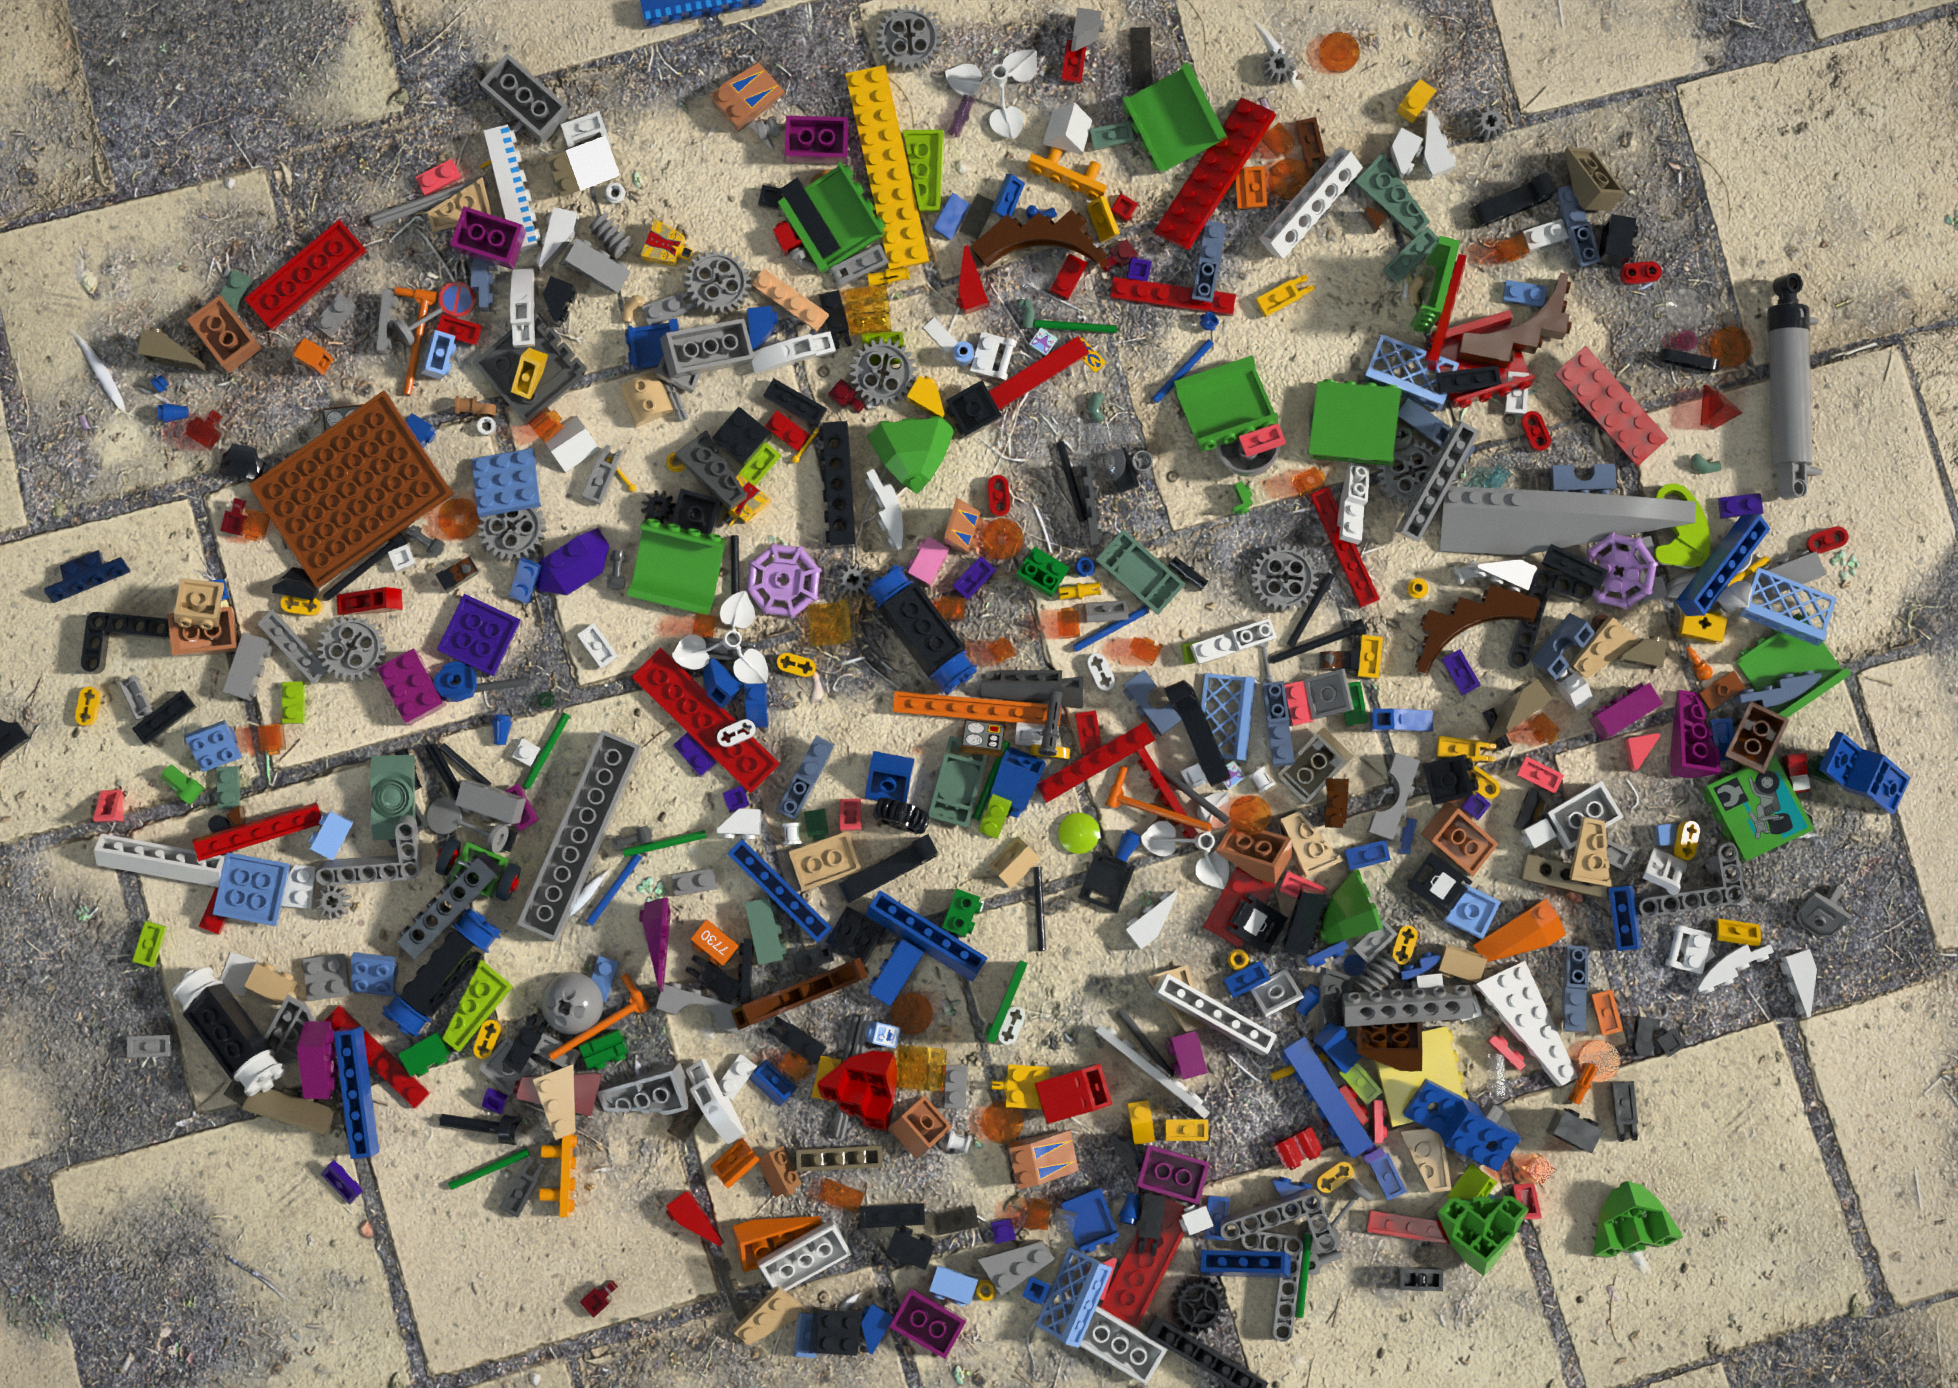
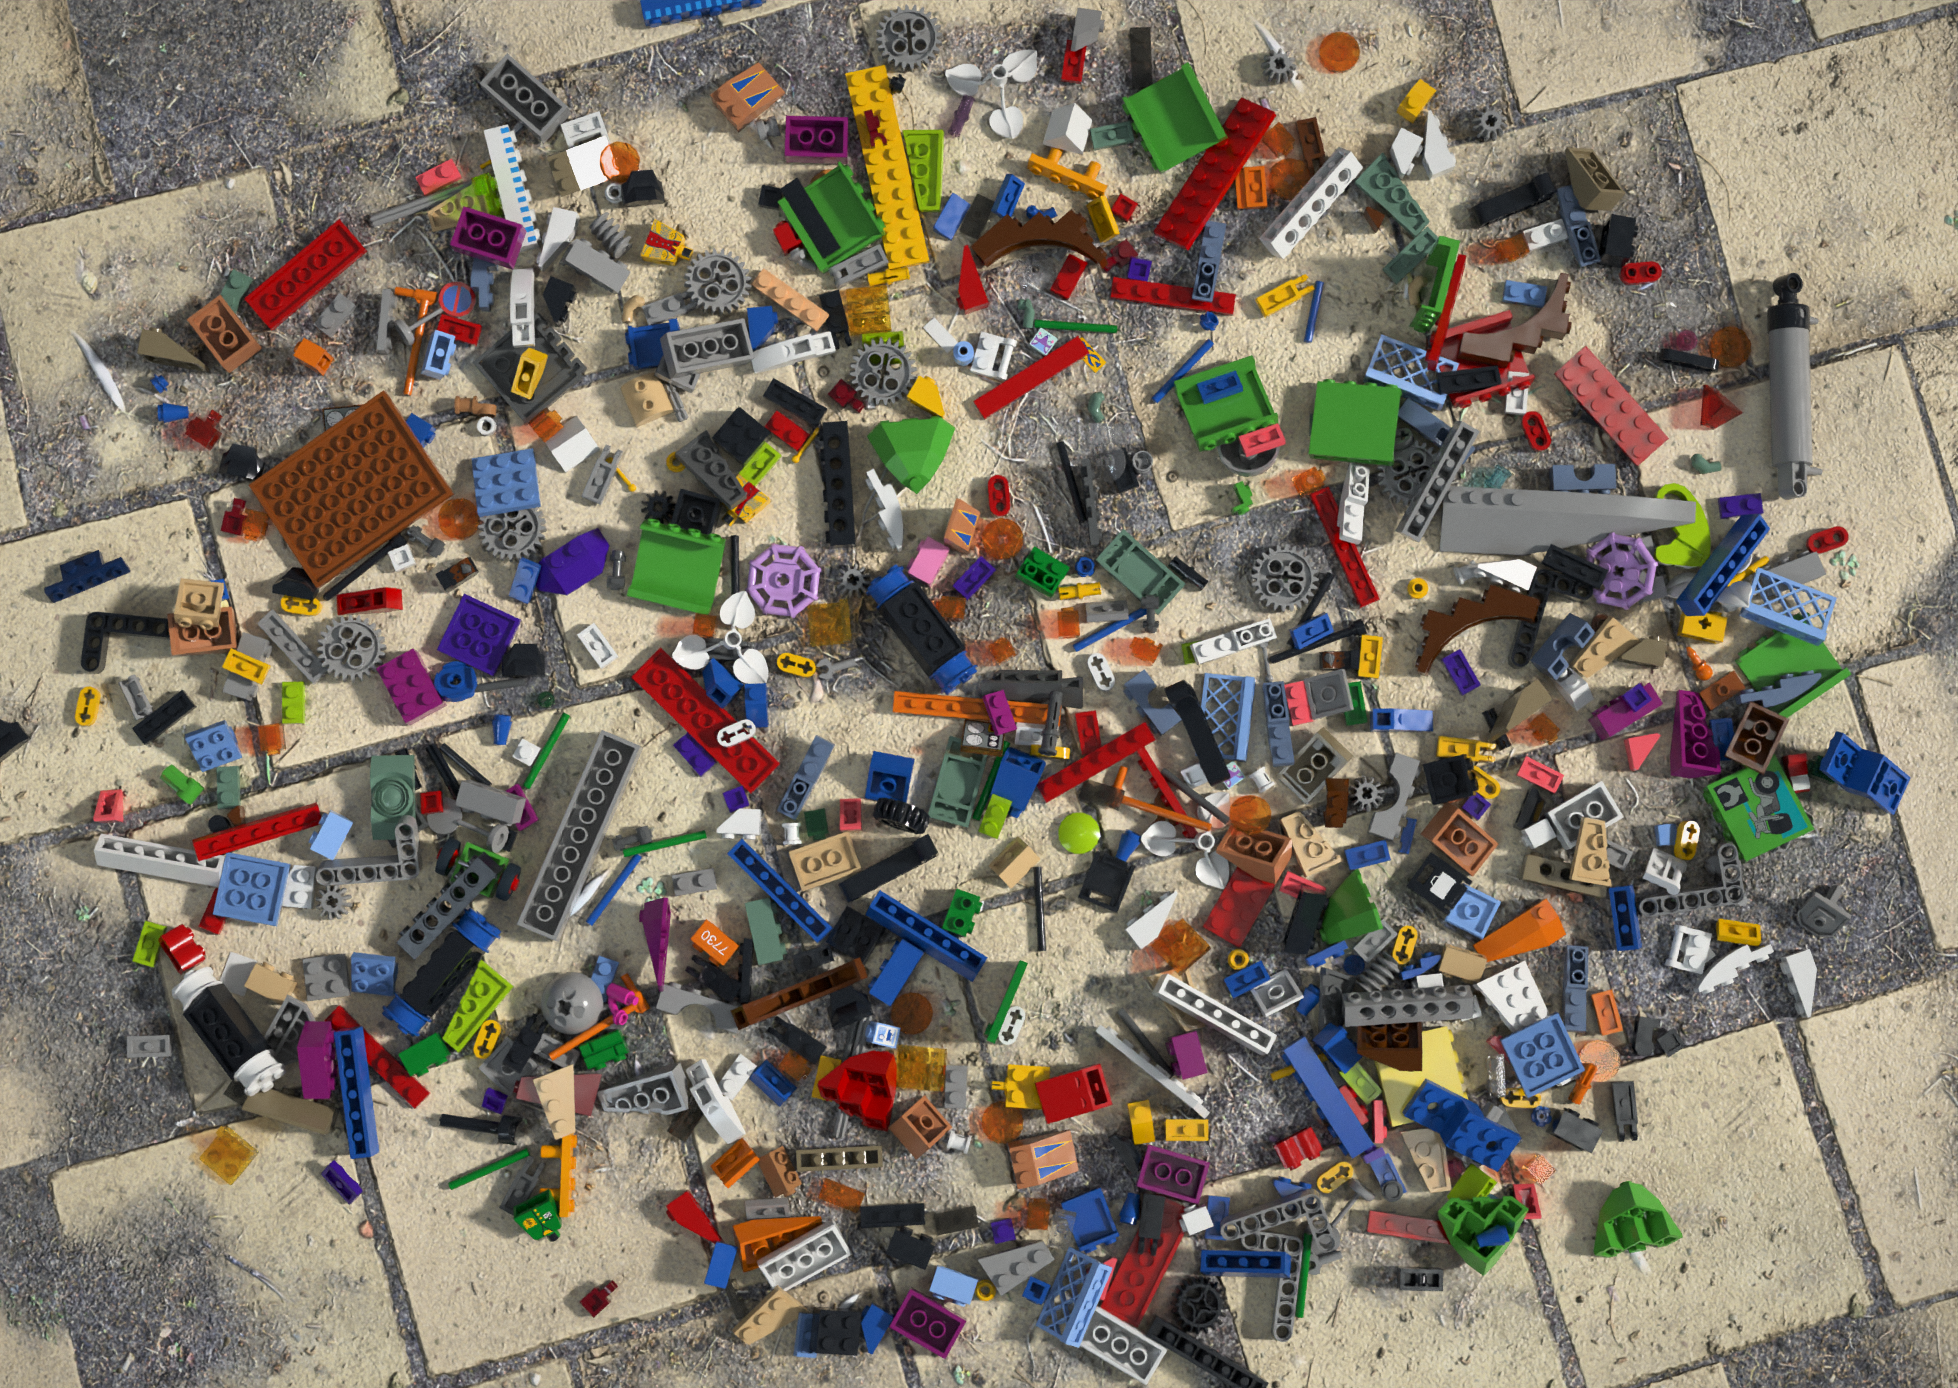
black plate [945,380,1003,438] -> none
black container [1225,893,1288,954] -> none
none -> red brick [158,924,206,975]
none -> clear yellow bracket [199,1125,259,1185]
none -> yellow plate [222,648,271,685]
none -> red tile [420,791,443,815]
none -> clear neon green plate [471,173,503,216]
none -> black slope [502,644,545,677]
none -> green torso [513,1189,562,1242]
none -> clear orange tile [599,142,640,183]
none -> dark pink plant [606,983,639,1025]
none -> black slope [620,170,665,206]
none -> blue slope [704,1241,738,1289]
none -> light grey plate [745,1198,790,1221]
none -> light grey bar [816,658,856,680]
none -> black slope [827,986,874,1030]
none -> dark red plate [864,109,887,149]
none -> black plate [889,74,906,94]
none -> magenta plate [982,690,1017,736]
none -> clear smoke plate [1078,779,1125,811]
none -> dark grey bar [1141,594,1159,633]
none -> clear orange plate [1151,918,1211,976]
none -> blue plate [1197,371,1243,404]
none -> blue plate [1289,612,1334,649]
none -> blue bar [1304,281,1324,343]
none -> light grey gear [1348,776,1384,812]
none -> black plate [1381,1180,1403,1202]
none -> clear pink plate [1448,1158,1463,1179]
none -> blue cone [1476,1224,1510,1248]
none -> medium blue plate [1499,1012,1585,1098]
none -> yellow beam [1499,1088,1541,1108]
none -> blue plate [1531,1106,1552,1127]
none -> dark purple plate [1621,683,1652,713]

